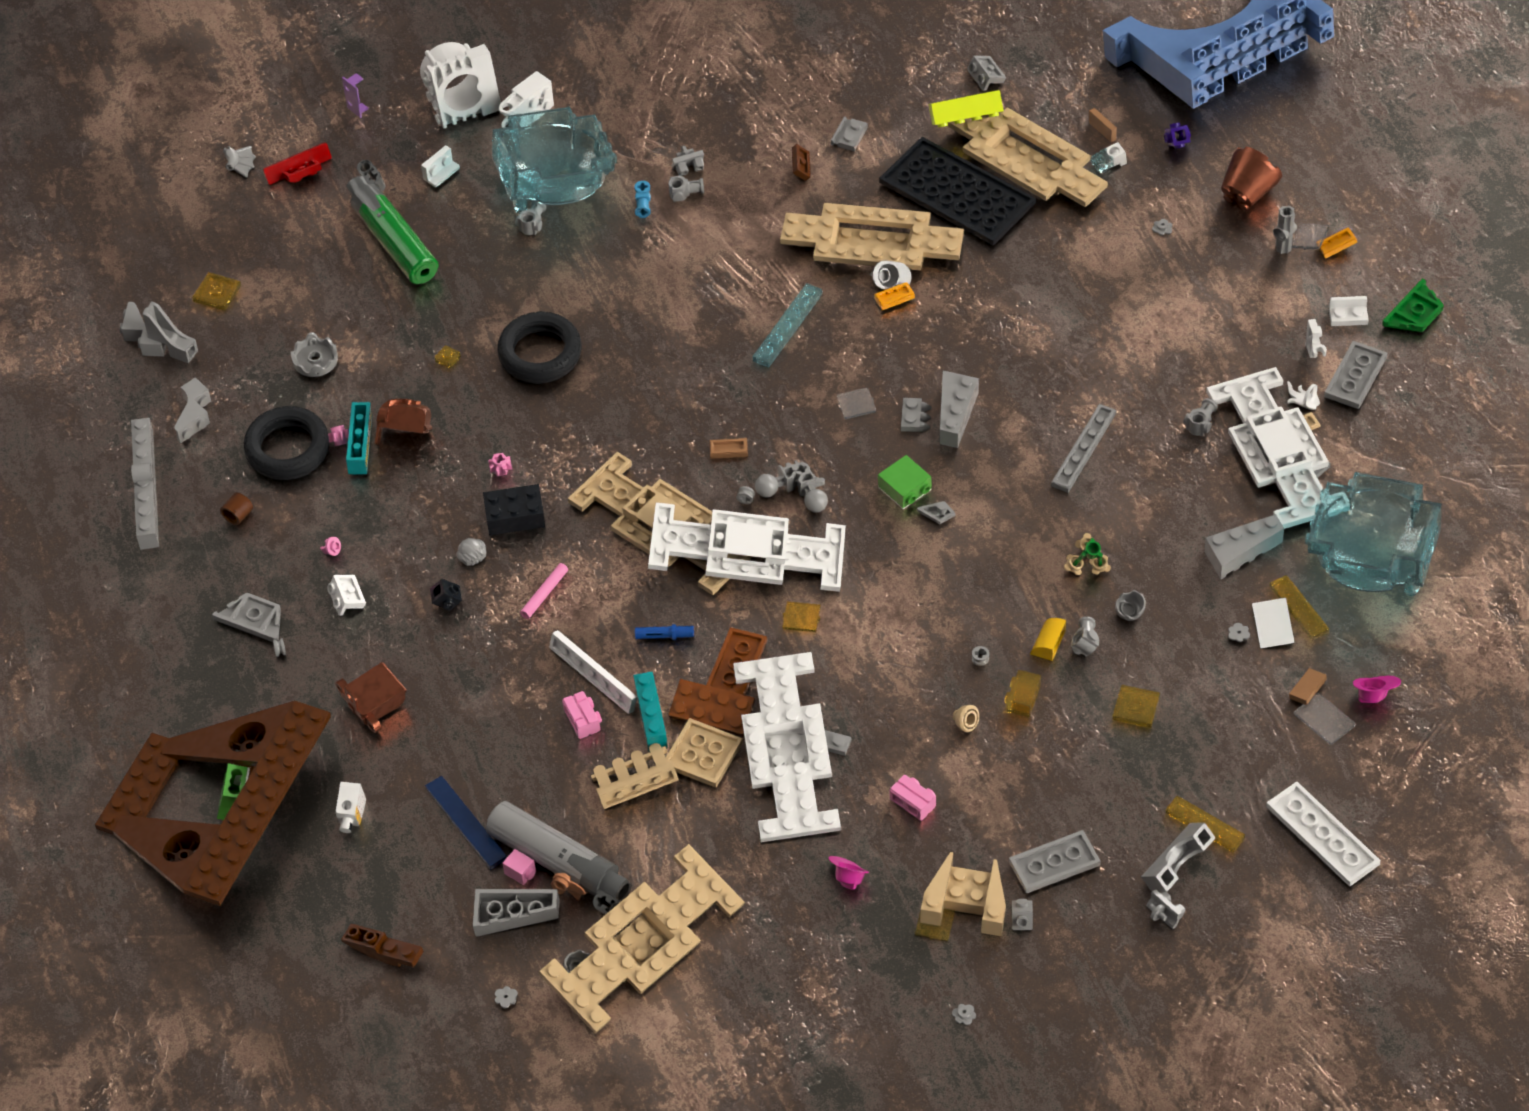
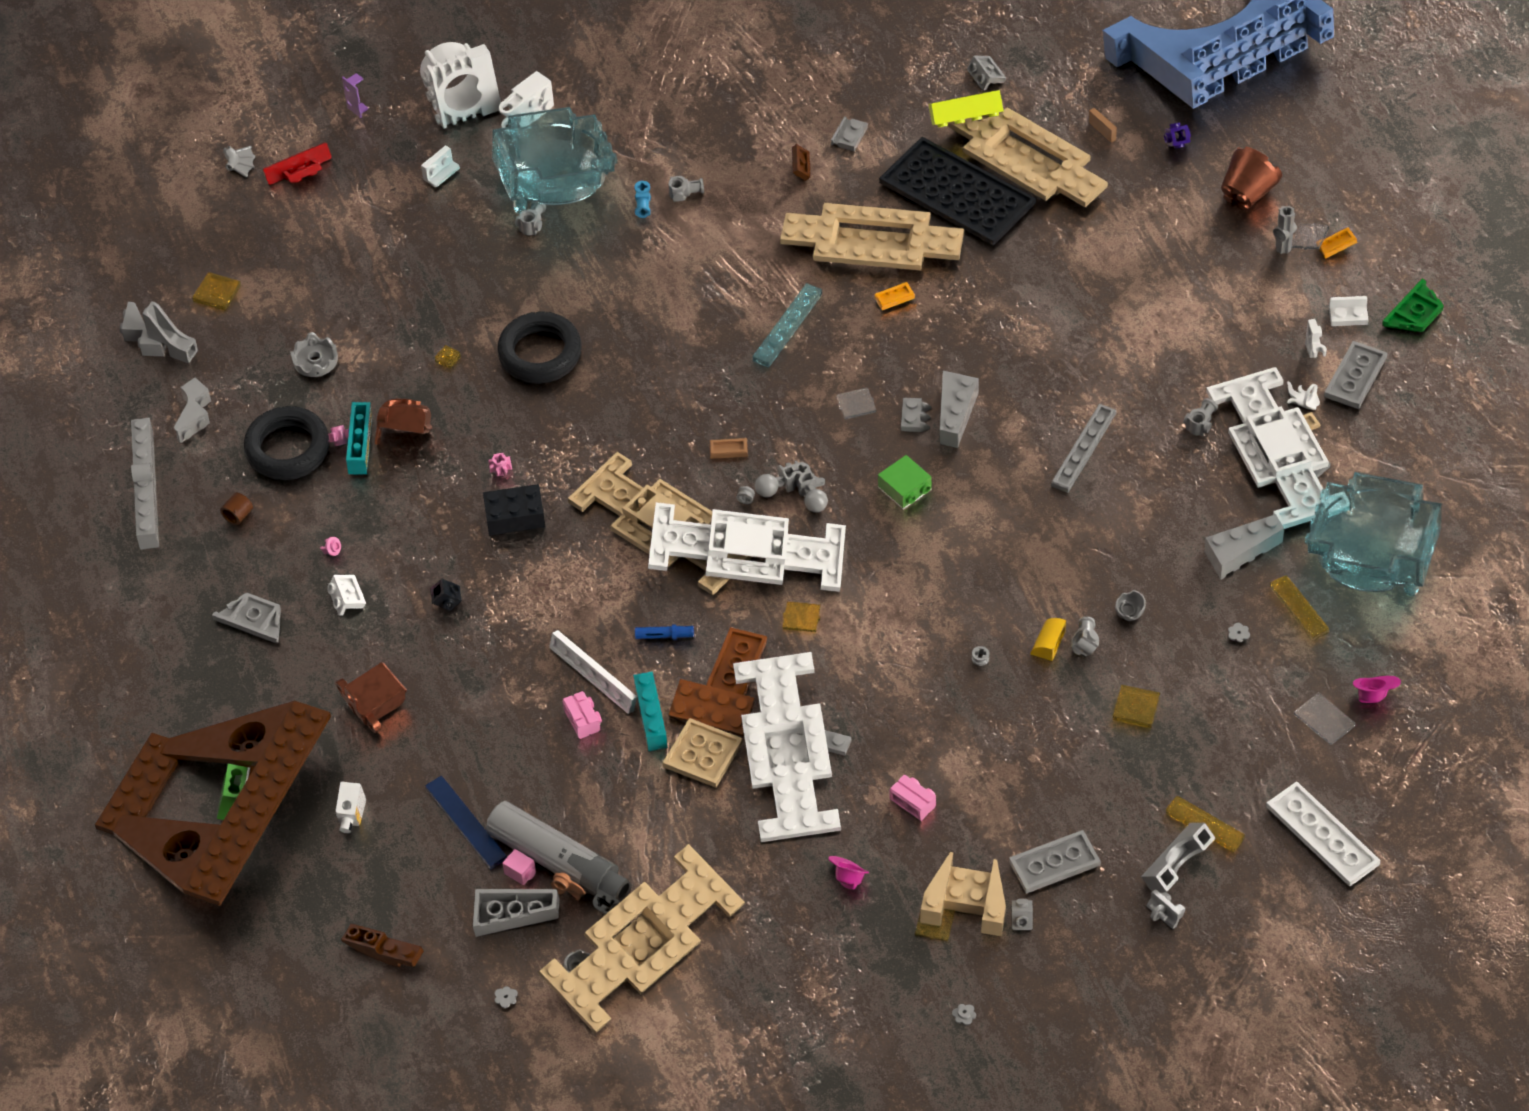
light grey bush [273,638,286,657] -> none
green piece [346,160,439,285] -> none
light grey hair [456,538,487,566] -> none
bright pink piece [520,563,568,619] -> none
tan fence [591,743,679,809] -> none
light grey hips [671,145,704,176] -> none
light grey piece [870,260,912,290] -> none
light grey piece [917,501,955,524] -> none
tan brick [953,705,979,732] -> none
clear yellow brick [1004,670,1041,717] -> none
tan plant [1064,533,1111,575] -> none
leg [1090,142,1127,173] -> none
light grey plant [1152,219,1172,235] -> none
white sticker [1252,598,1294,648] -> none
medium nougat tile [1289,668,1327,705] -> none

